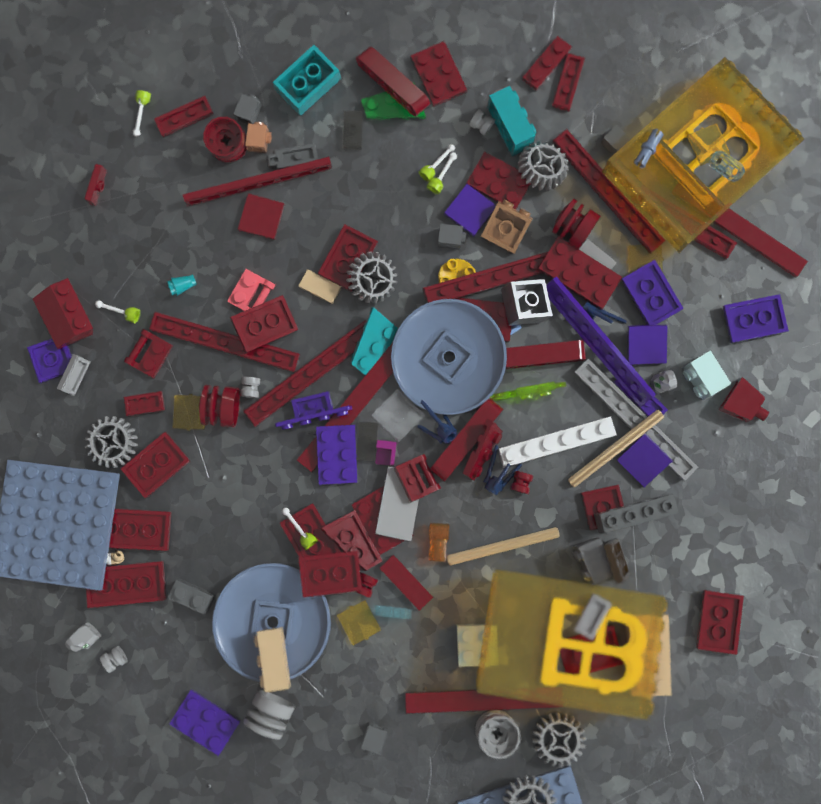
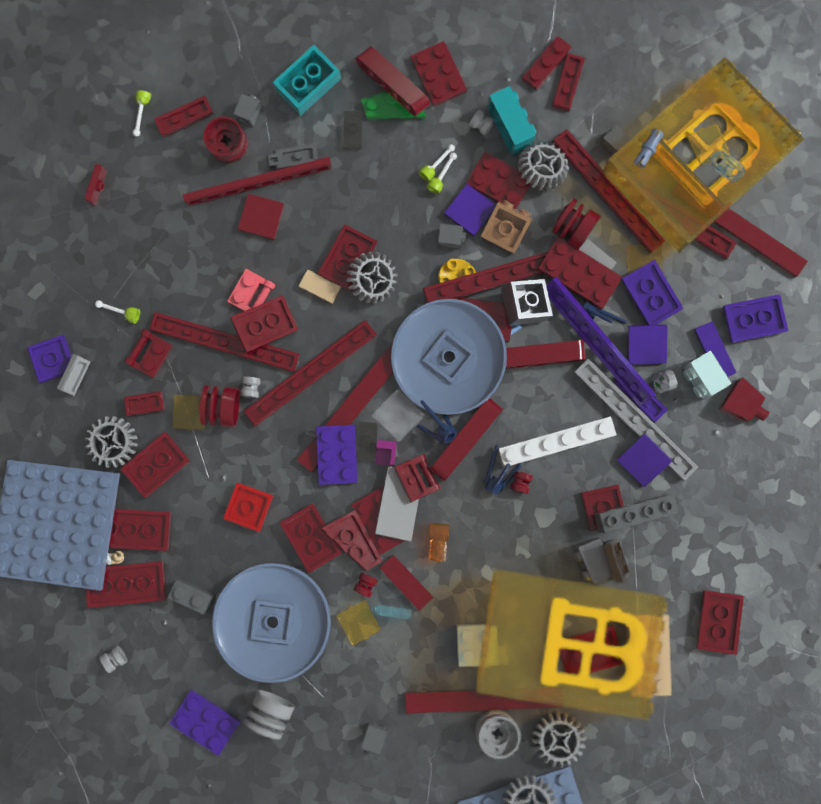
dark red slope [33,278,93,350] -> none
light grey rock [65,622,101,652] -> none
teal cone [167,274,197,296] -> none
nougat brick [246,122,272,153] -> none
tan brick [254,627,291,692] -> none
dark purple bracket [275,391,353,430] -> none
hinge [282,508,318,550] -> none
dark red plate [299,551,362,597] -> none
teal wing [350,307,398,376] -> none
tan axle [447,527,559,565] -> none
dark red wing [463,418,503,481] -> none
clear neon green plate [490,381,567,400] -> none
tan axle [568,410,664,487] -> none
light grey tile [574,593,612,640] -> none
none -> red plate [223,482,274,532]
none -> dark purple tile [694,321,737,377]

